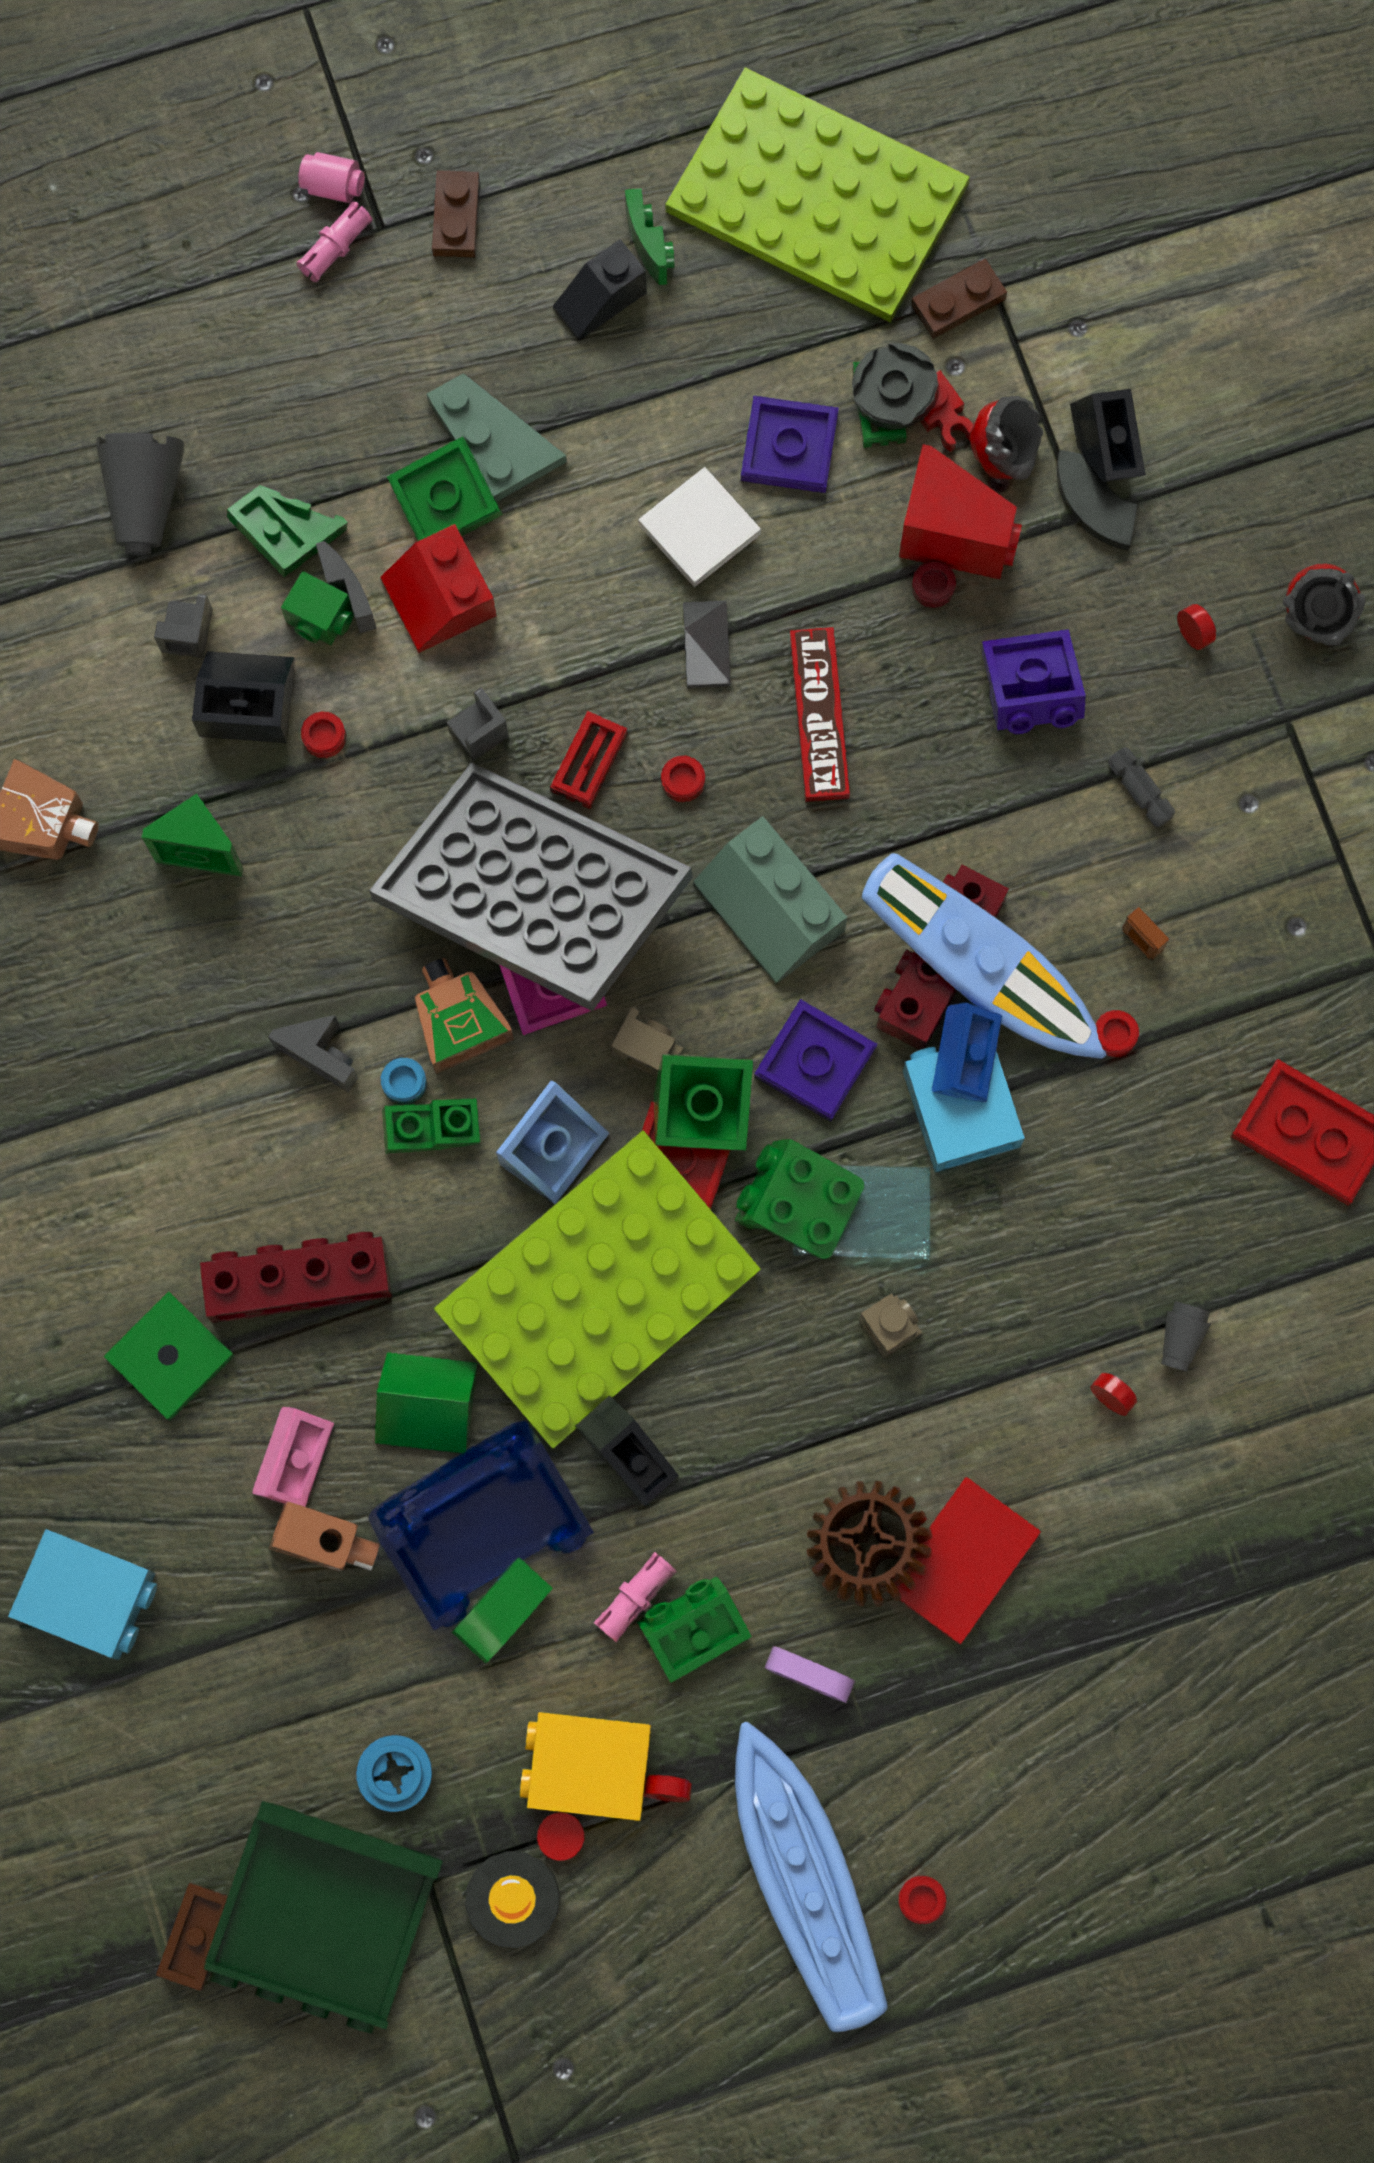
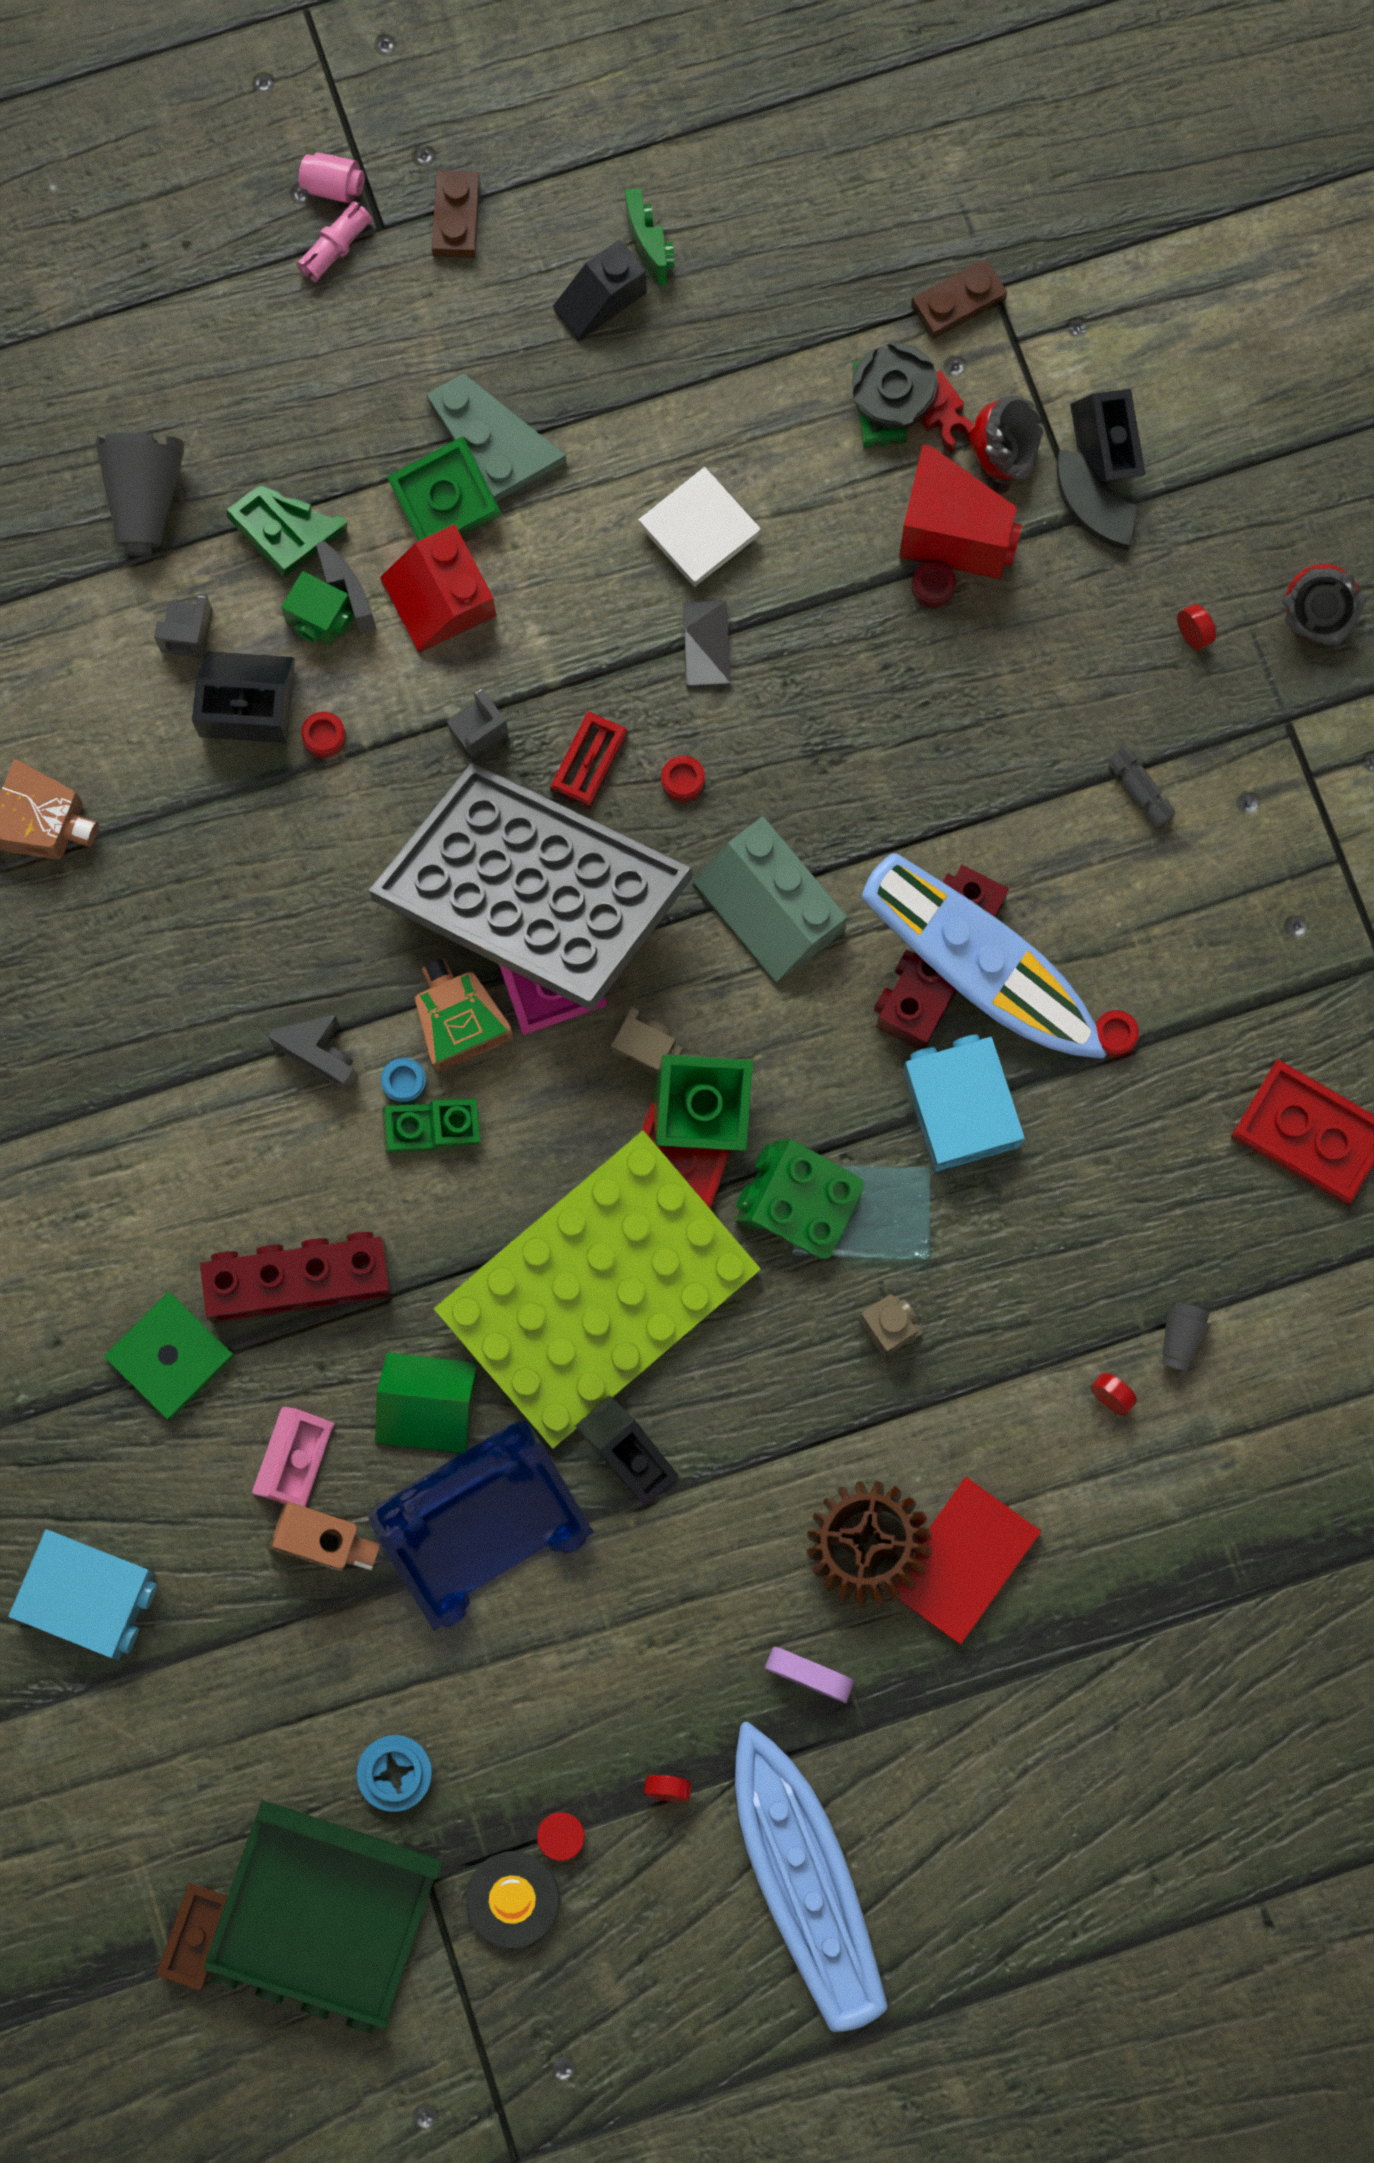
green slope [142,793,244,877] -> none
green slope [451,1557,553,1664] -> none
light blue slope [496,1081,609,1204] -> none
yellow brick [520,1712,651,1821] -> none
bright pink pin [594,1552,677,1642] -> none
green bracket [637,1577,752,1683] -> none
lime plate [665,67,970,323] -> none
dark purple tile [741,395,839,493] -> none
dark purple tile [754,999,877,1122] -> none
tile [790,627,850,802] -> none
red tile [898,1876,946,1924] -> none
blue slope [932,1002,1002,1103] -> none
dark purple plate [982,629,1086,734] -> none
dark orange tile [1122,907,1169,960] -> none

